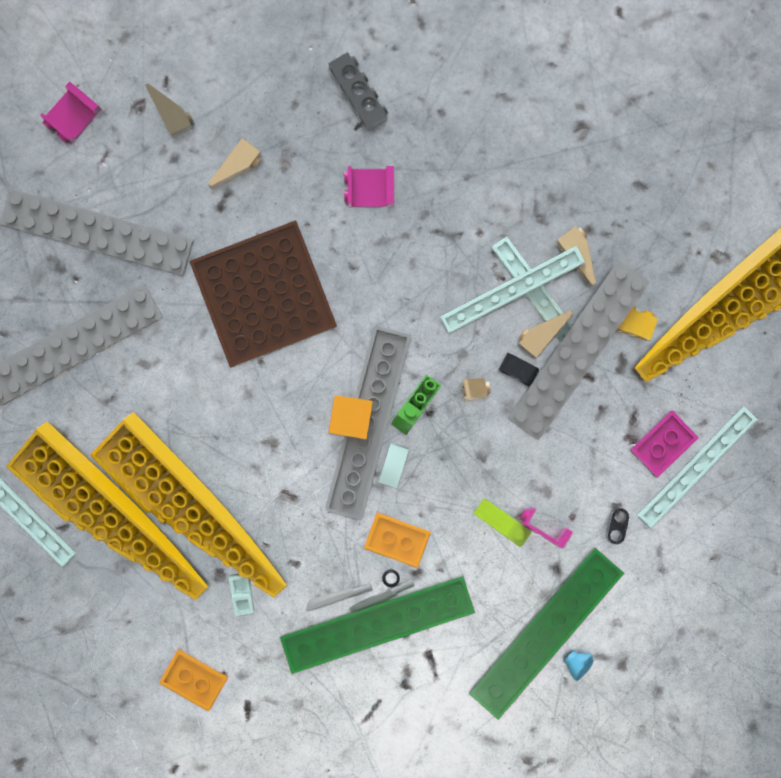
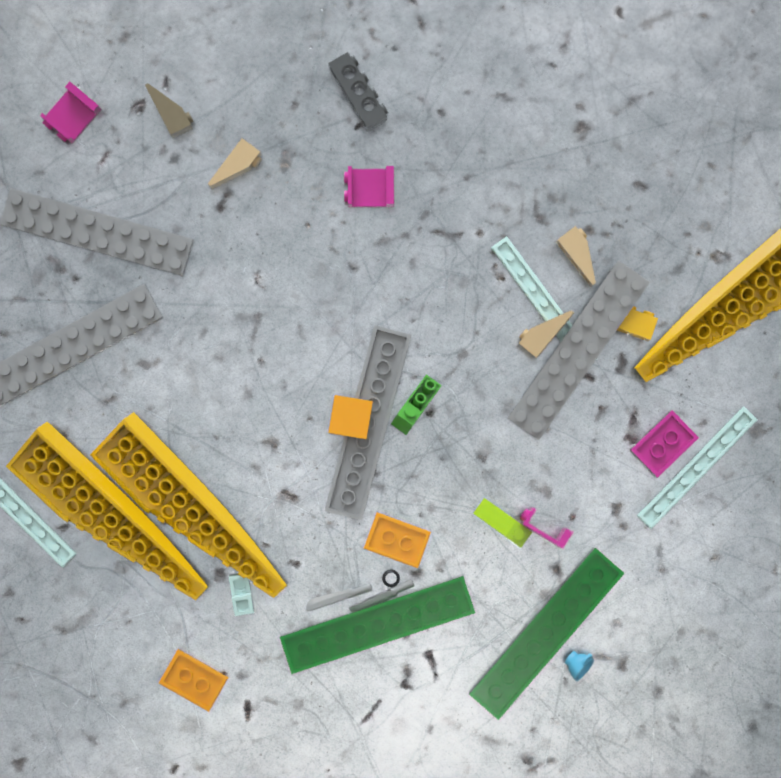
reddish brown plate [189,220,337,368] -> none
light aqua slope [379,443,409,488] -> none
light aqua tile [440,246,585,334] -> none
tan slope [461,378,491,402] -> none
black beam [498,353,539,386] -> none
black beam [606,508,629,544] -> none

